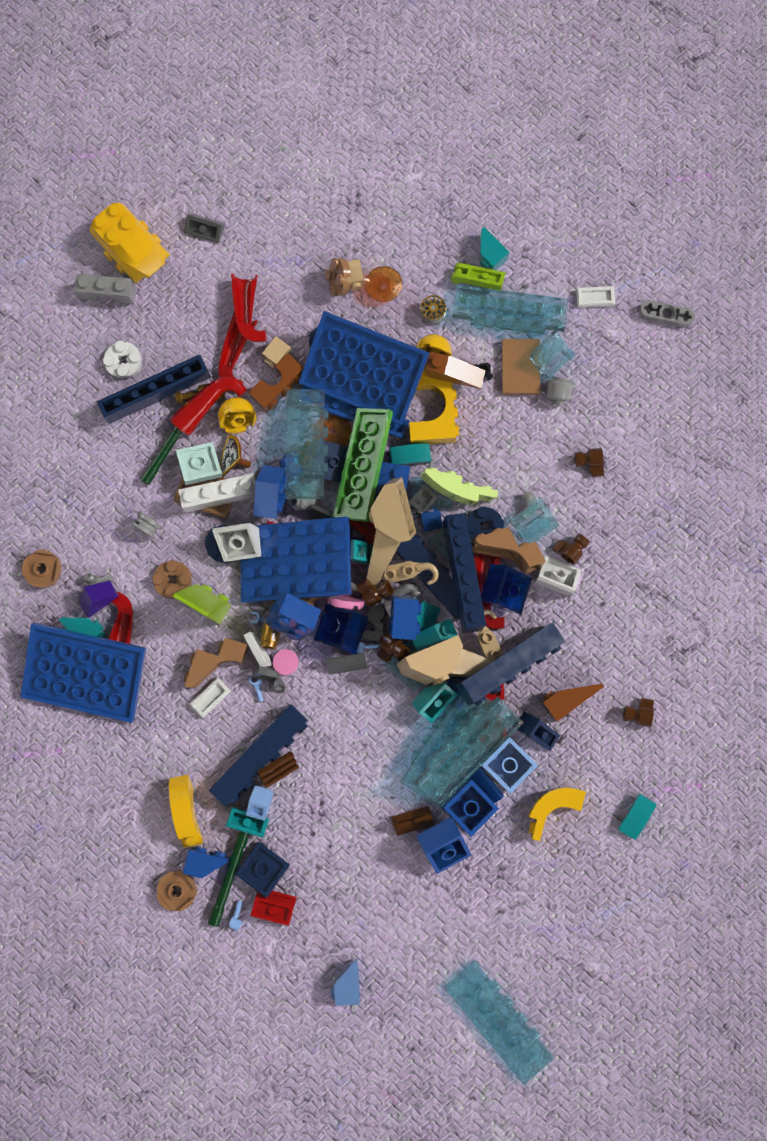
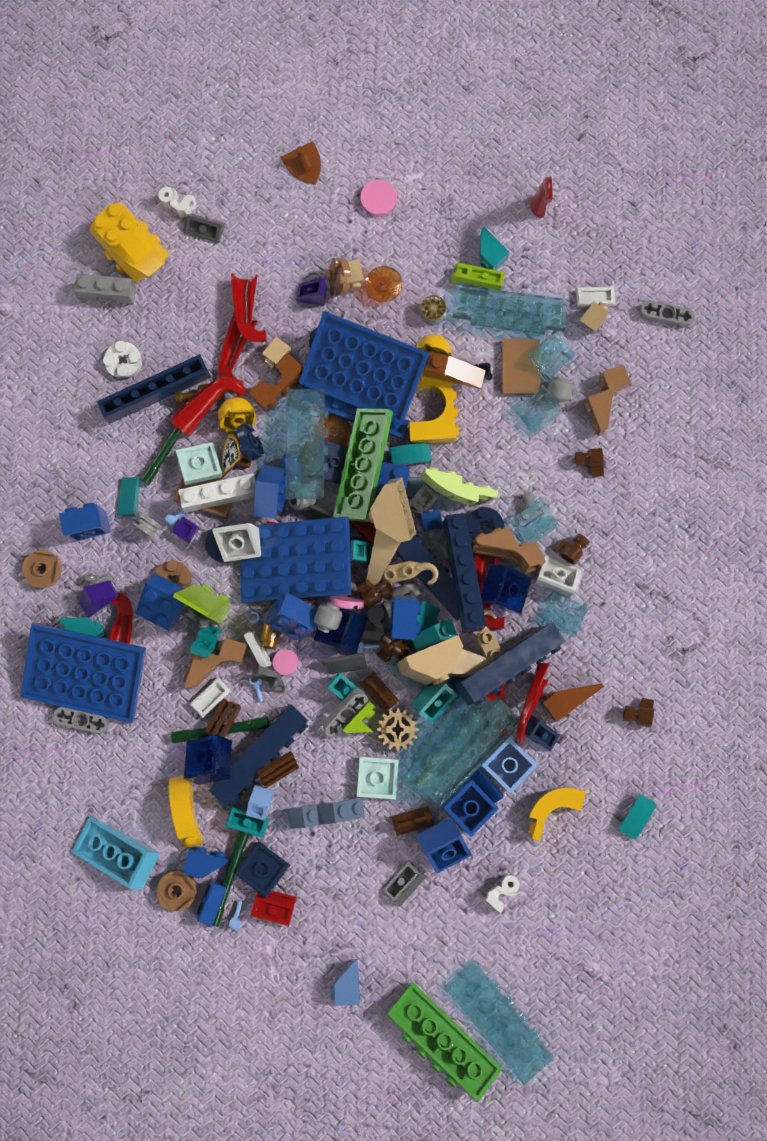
none -> light grey beam [53,707,110,733]
none -> blue brick [59,503,111,542]
none -> medium azure slope [72,816,160,890]
none -> teal slope [117,477,141,516]
none -> blue brick [135,574,185,631]
none -> white leg [158,187,197,218]
none -> light blue hand [165,510,186,526]
none -> dark green piece [171,716,269,744]
none -> dark purple plate [172,517,199,543]
none -> clear blue brick [184,735,232,785]
none -> light grey arm [187,608,209,629]
none -> teal slope [190,625,222,658]
none -> blue slope [195,879,226,926]
none -> reddish brown tile [205,698,241,741]
none -> dark blue plate [234,422,264,461]
none -> dark orange shield [281,141,321,185]
none -> sand blue arch [287,798,365,829]
none -> dark purple slope [296,277,327,306]
none -> light grey head [314,602,342,633]
none -> light grey beam [323,689,368,737]
none -> teal slope [327,672,361,708]
none -> lime slope [343,701,375,733]
none -> light aqua plate [357,757,399,800]
none -> reddish brown hinge [359,671,399,713]
none -> bright pink tile [361,180,397,216]
none -> tan gear [377,708,419,751]
none -> dark grey slope [382,861,426,907]
none -> bright green plate [385,982,503,1102]
none -> white leg [484,874,519,914]
none -> clear light blue plate [514,385,564,435]
none -> red animal [515,663,549,746]
none -> red animal [530,176,553,218]
none -> clear light blue plate [539,590,589,637]
none -> tan brick [580,302,610,332]
none -> medium nougat arch [584,365,631,436]

